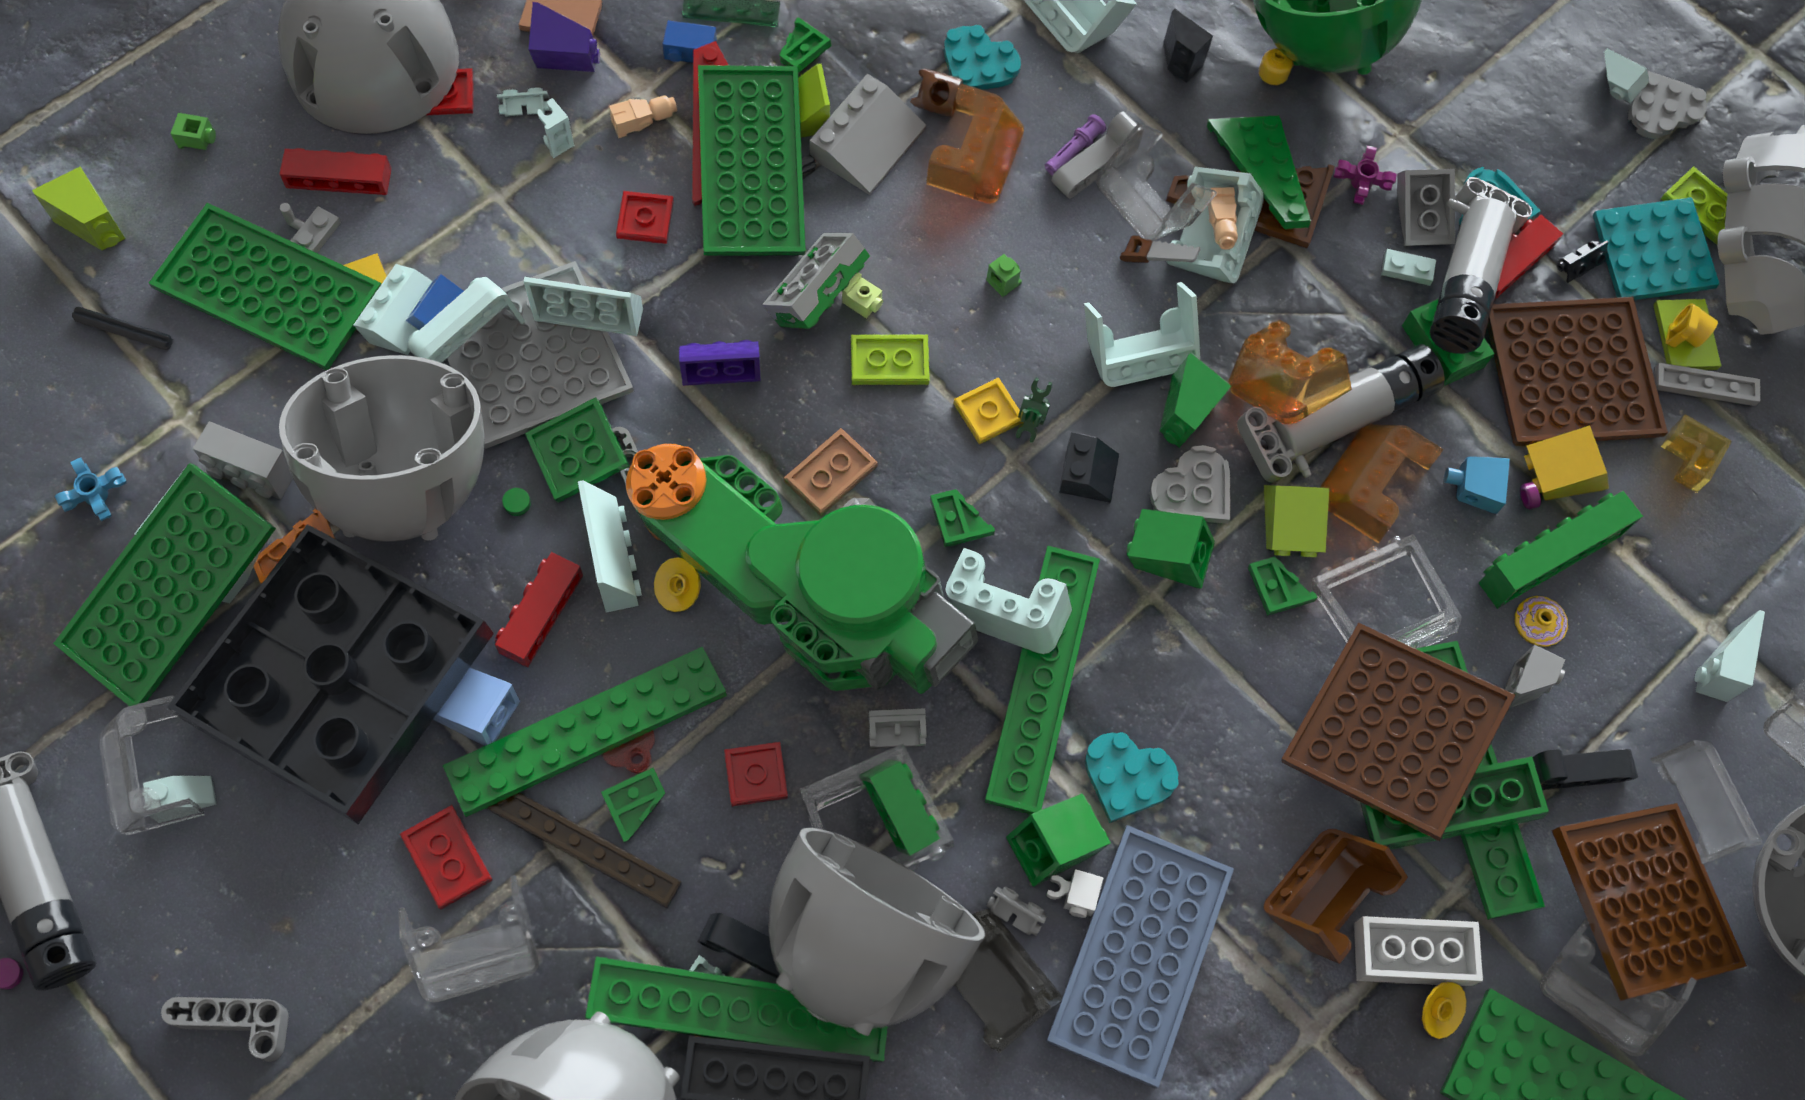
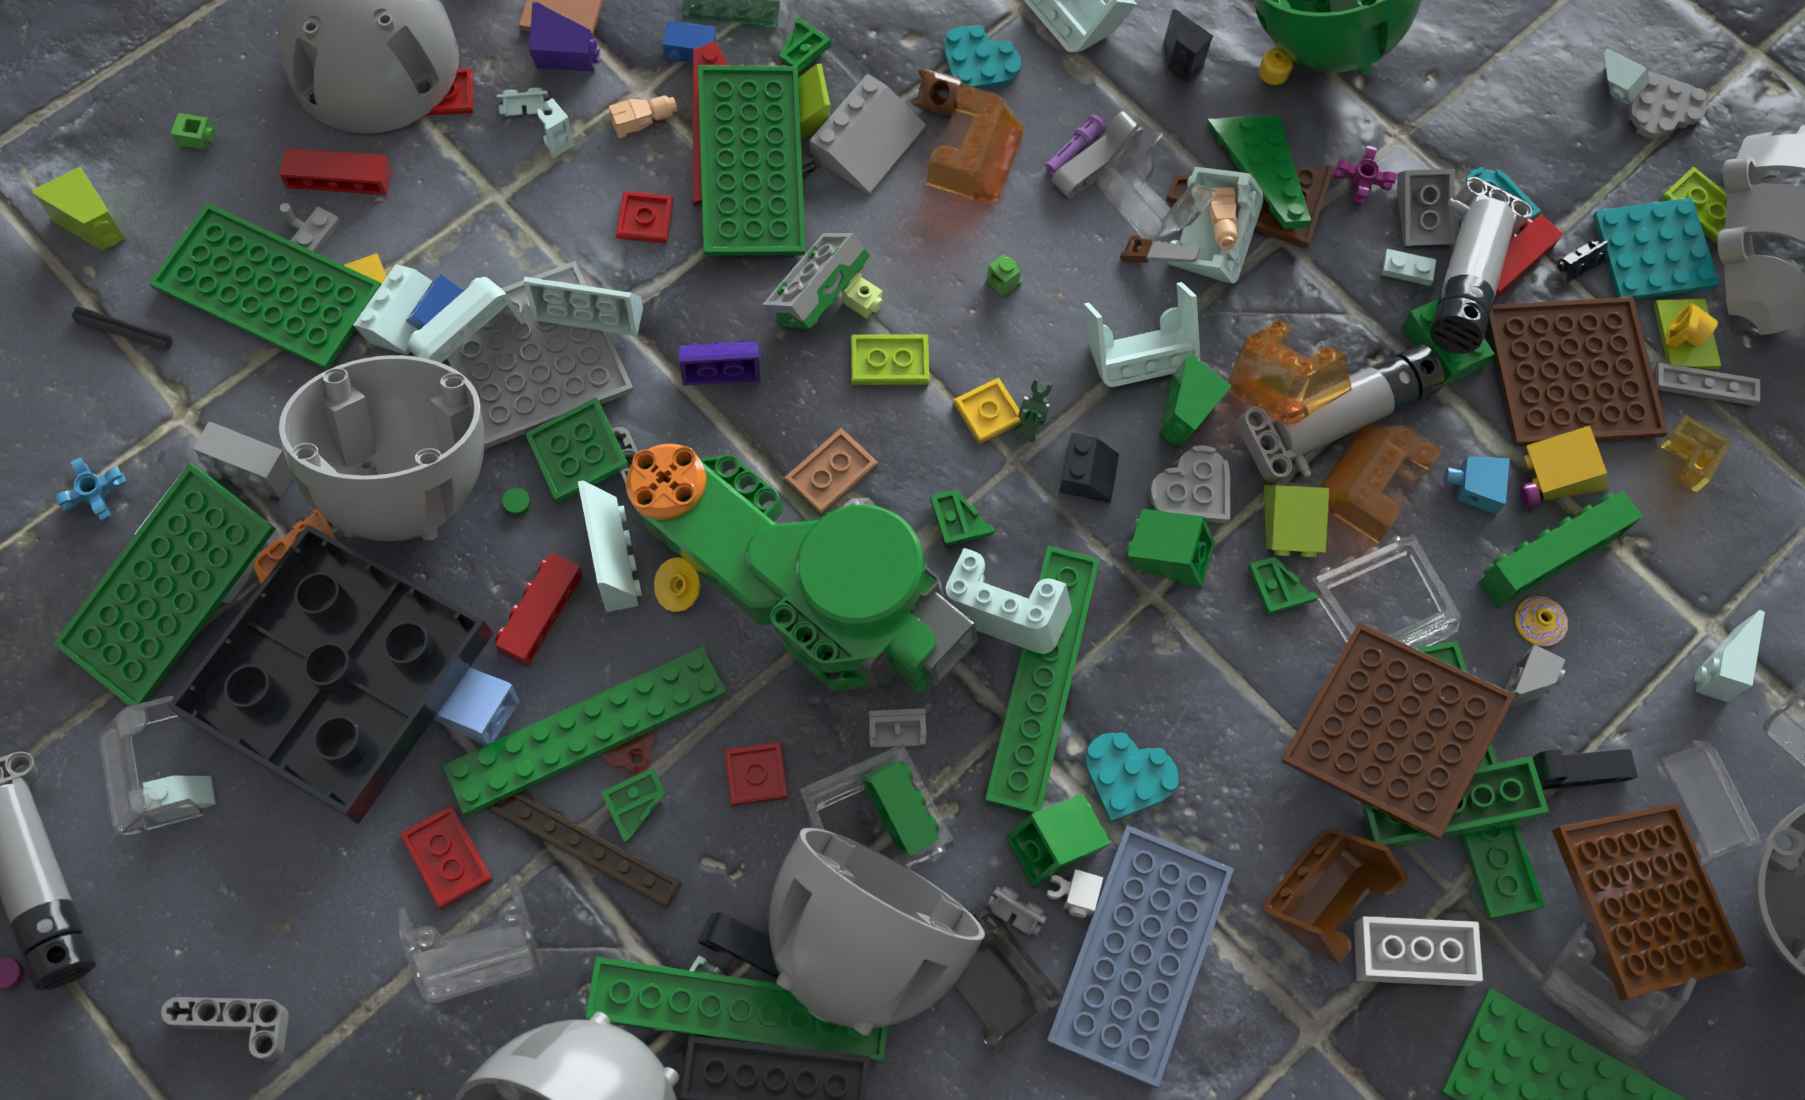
yellow dish [1422,981,1467,1039] -> none

